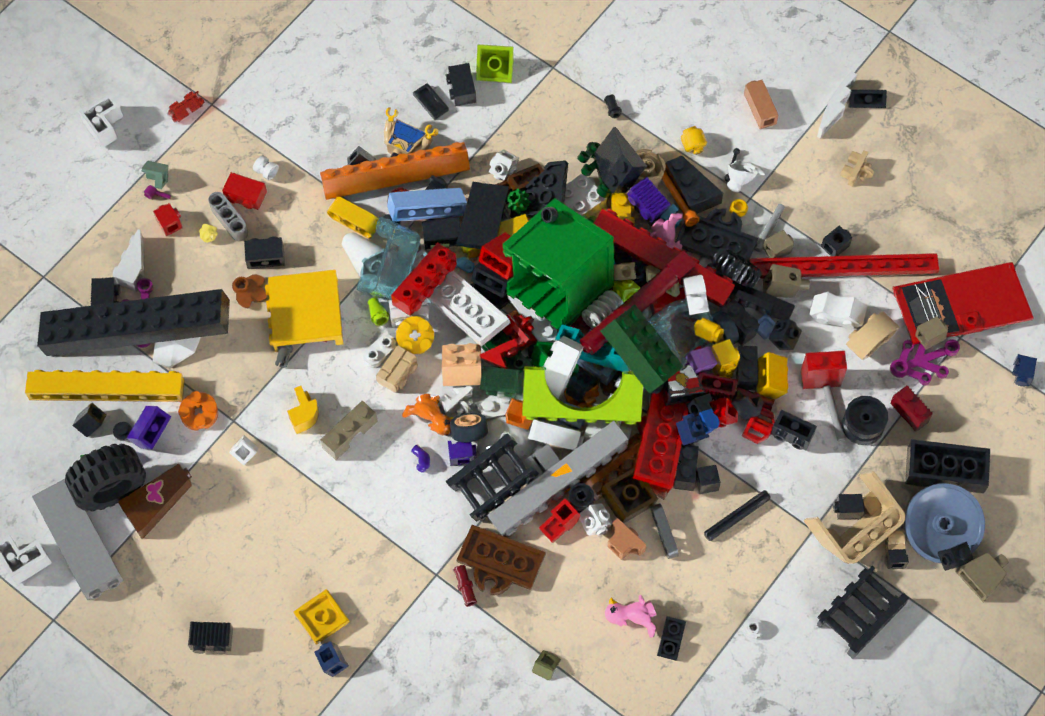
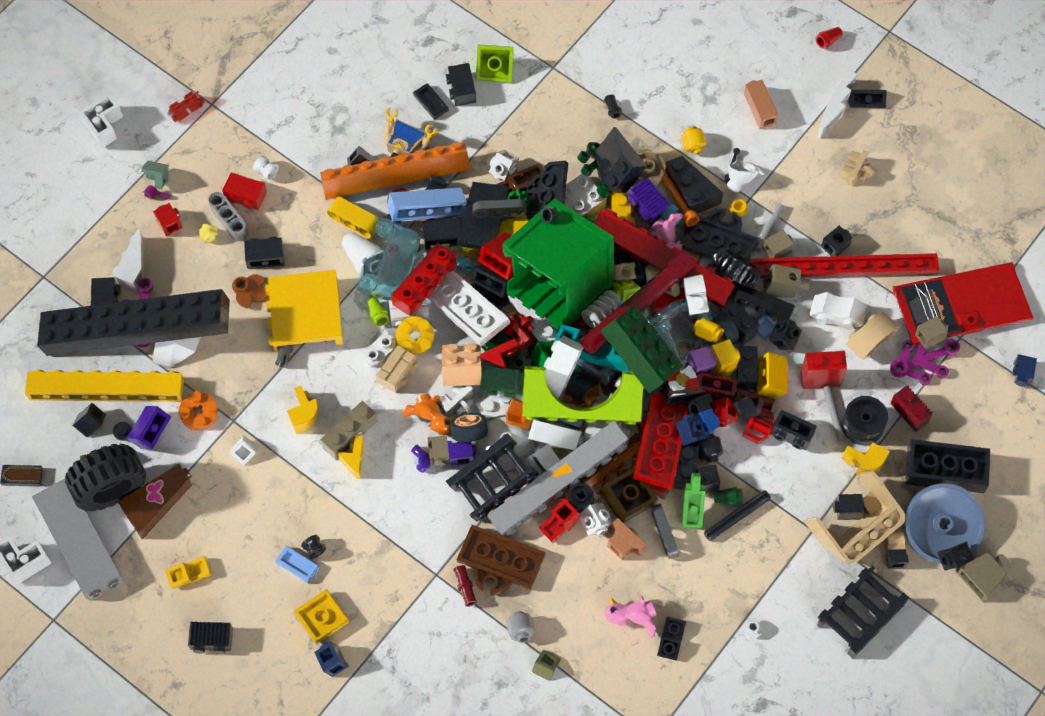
none -> tile [0,465,43,486]
none -> yellow slope [165,556,212,589]
none -> light blue tile [275,545,320,584]
none -> black wheel [301,534,326,559]
none -> yellow slope [338,435,364,479]
none -> dark tan brick [427,435,450,468]
none -> dark grey beam [473,199,527,218]
none -> light grey head [506,611,535,643]
none -> bright green hinge [682,473,705,528]
none -> black head [696,433,723,463]
none -> dark green cone [714,487,743,506]
none -> red cone [816,27,843,49]
none -> yellow brick [841,442,890,476]

